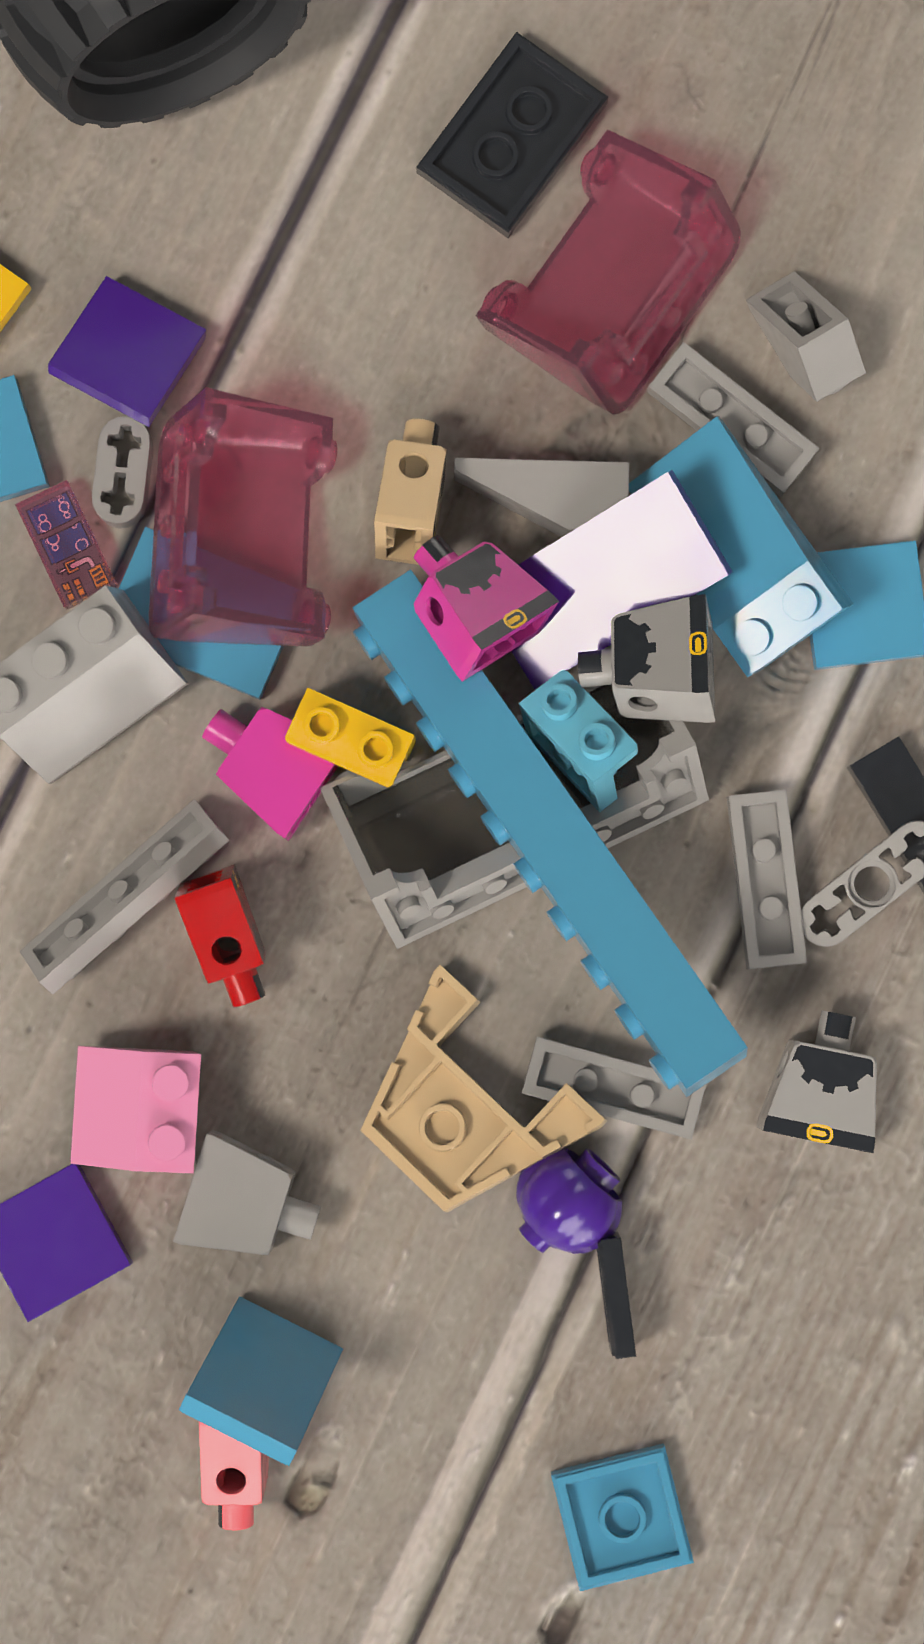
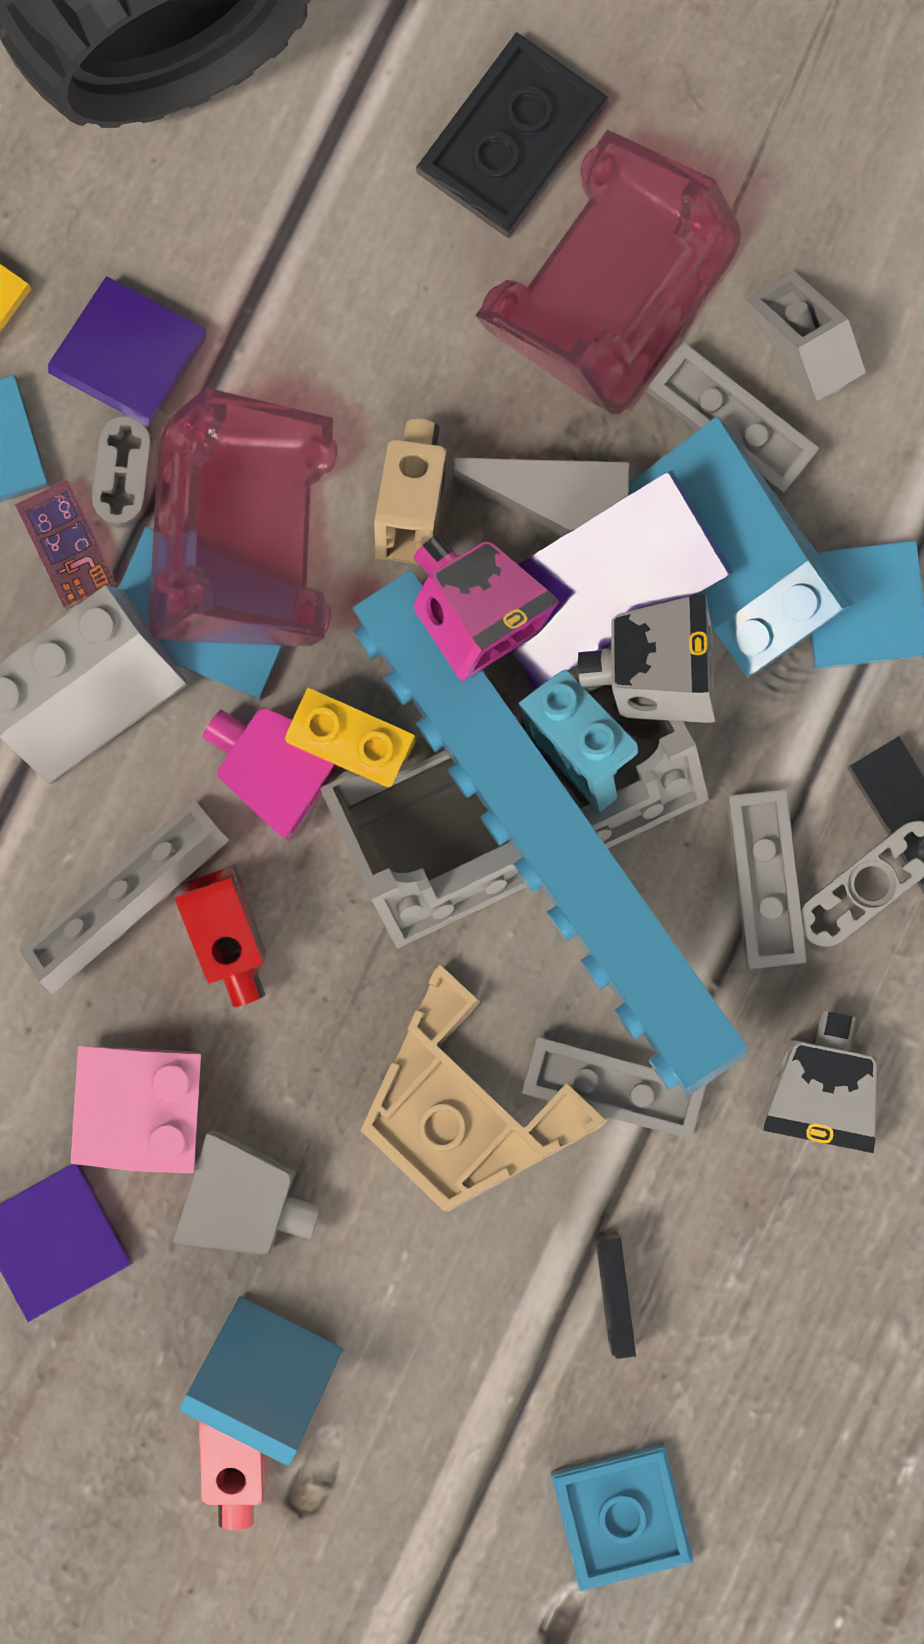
dark purple plant [516,1148,622,1254] -> none

